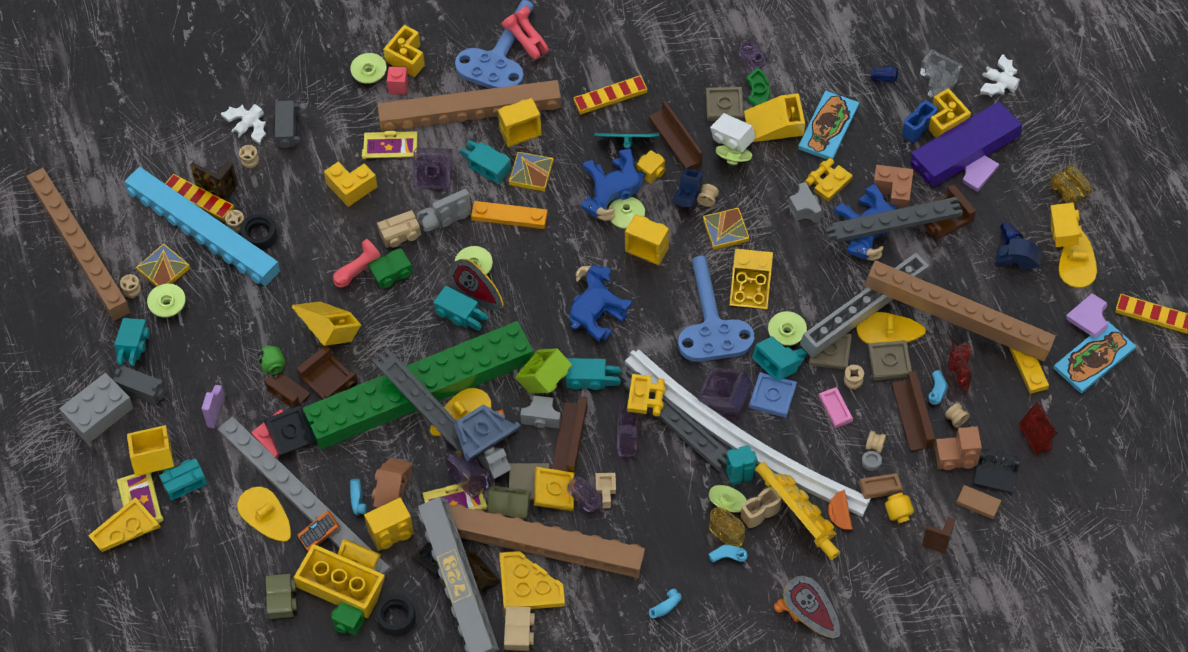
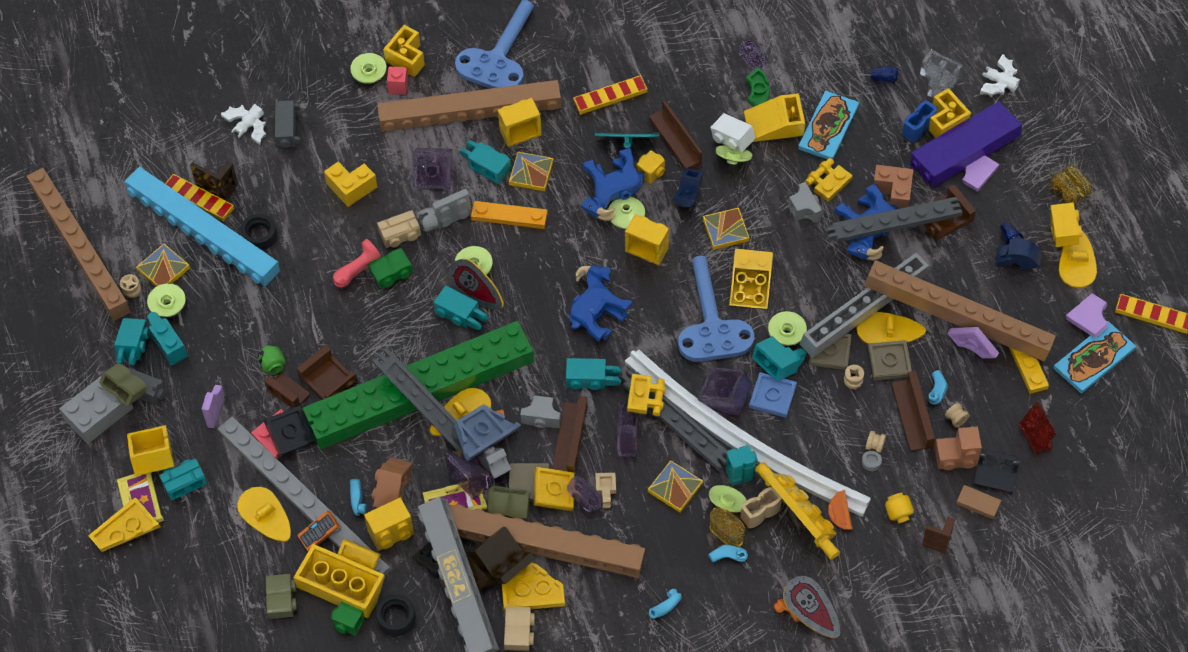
tan wheel [225,210,244,233] -> none
tan wheel [239,145,259,168] -> none
yellow slope [292,302,361,346] -> none
door [362,131,418,159] -> none
coral piece [501,6,549,60] -> none
lime brick [515,348,572,394] -> none
tan wheel [697,184,719,207] -> none
dark tan tile [706,87,744,121] -> none
bright pink tile [819,387,853,428] -> none
medium nougat tile [858,473,903,499] -> none
clear red hinge [948,342,973,393] -> none
none -> olive brick [99,363,147,405]
none -> teal hinge [147,312,188,366]
none -> dark brown bracket [474,526,535,584]
none -> tile [648,460,703,513]
none -> lavender tile [948,327,999,359]

